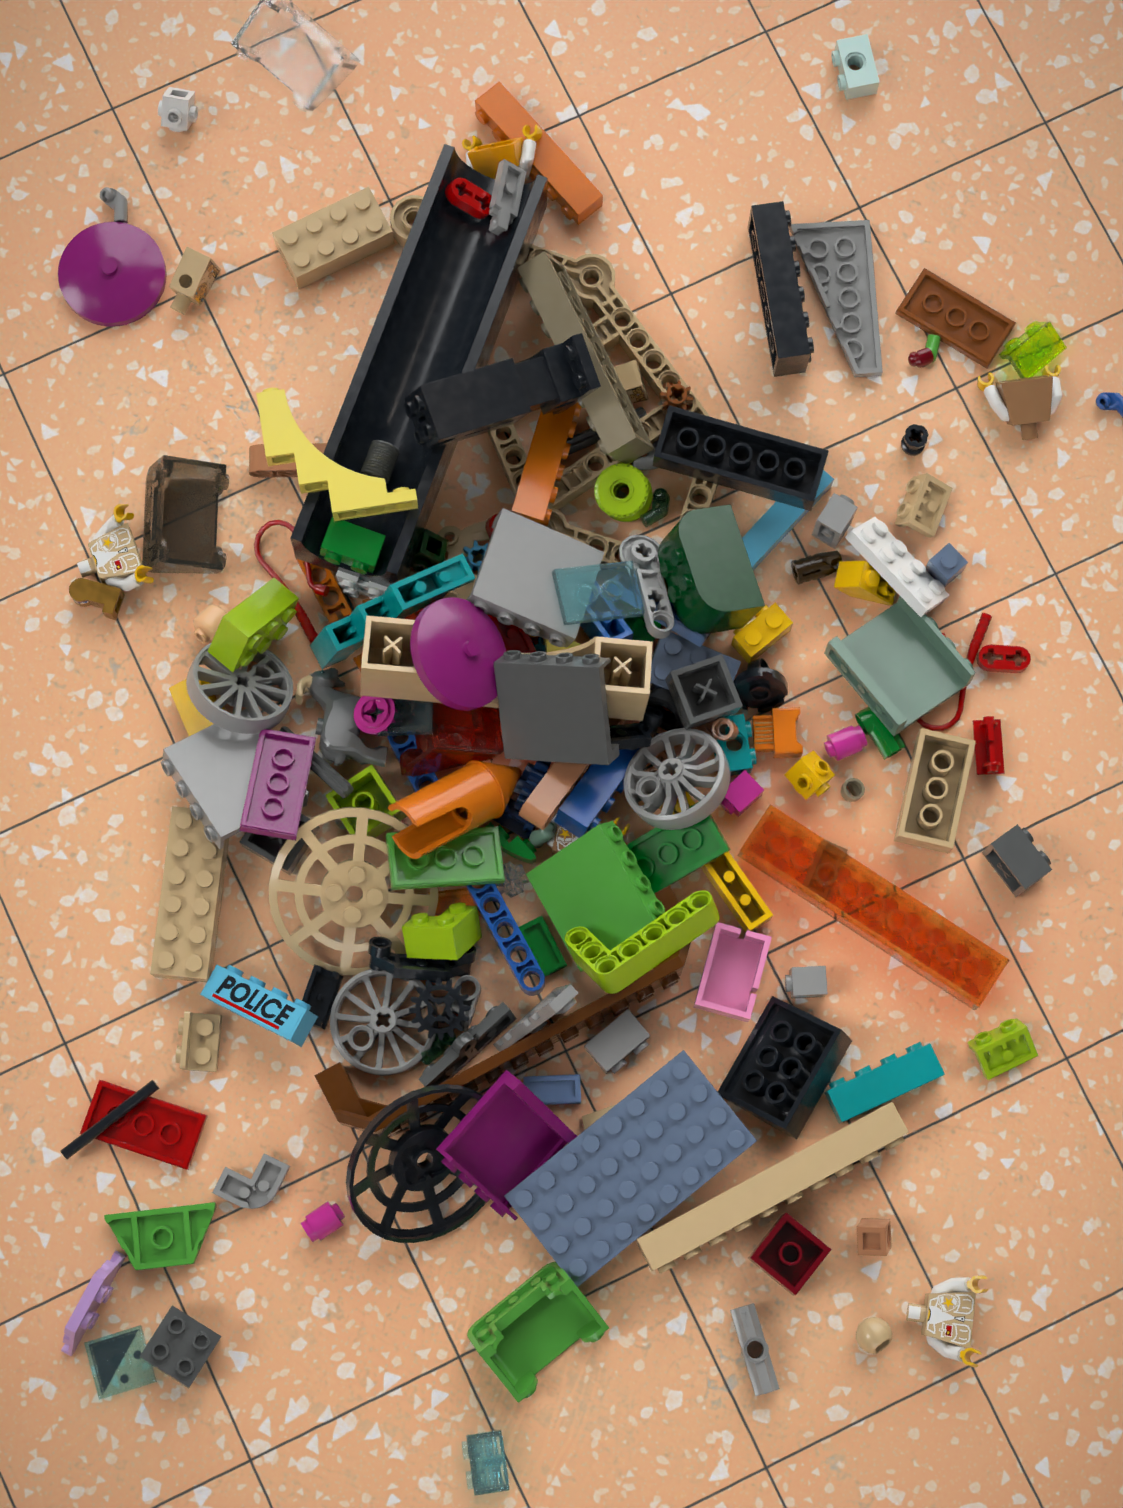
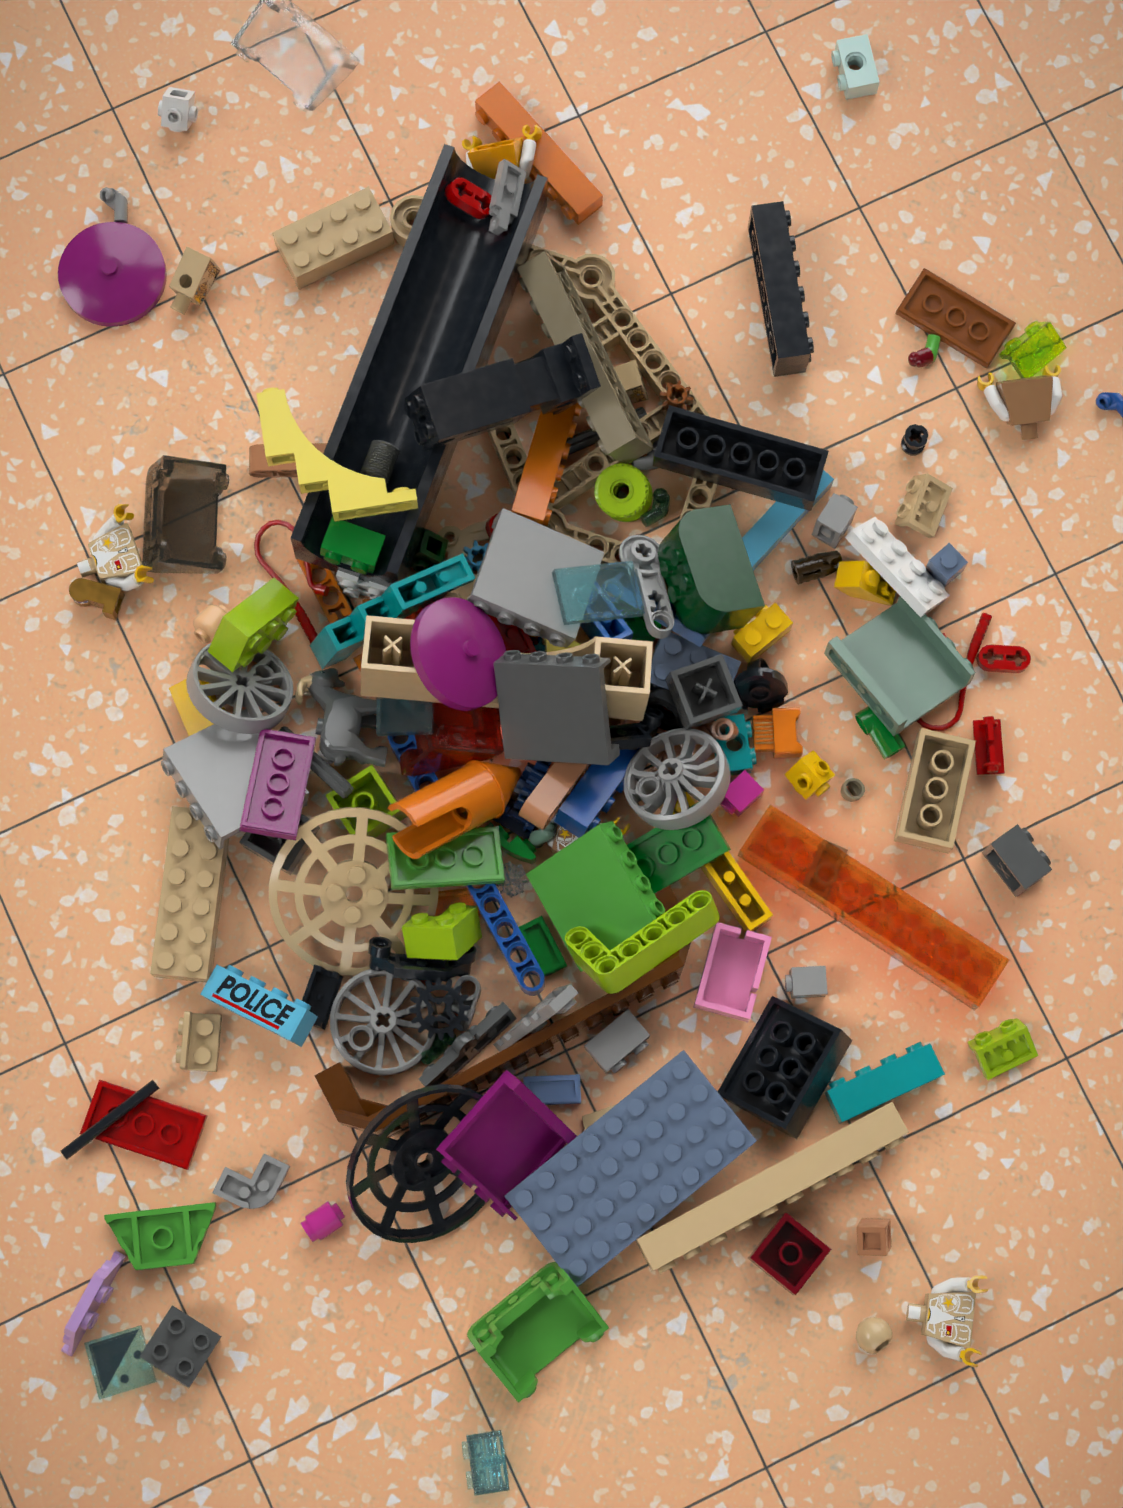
dark pink gear [354,696,397,735] -> none
light grey piece [730,1303,780,1396] -> none
light grey wing [789,220,883,377] -> none
dark pink brick [824,725,868,761] -> none

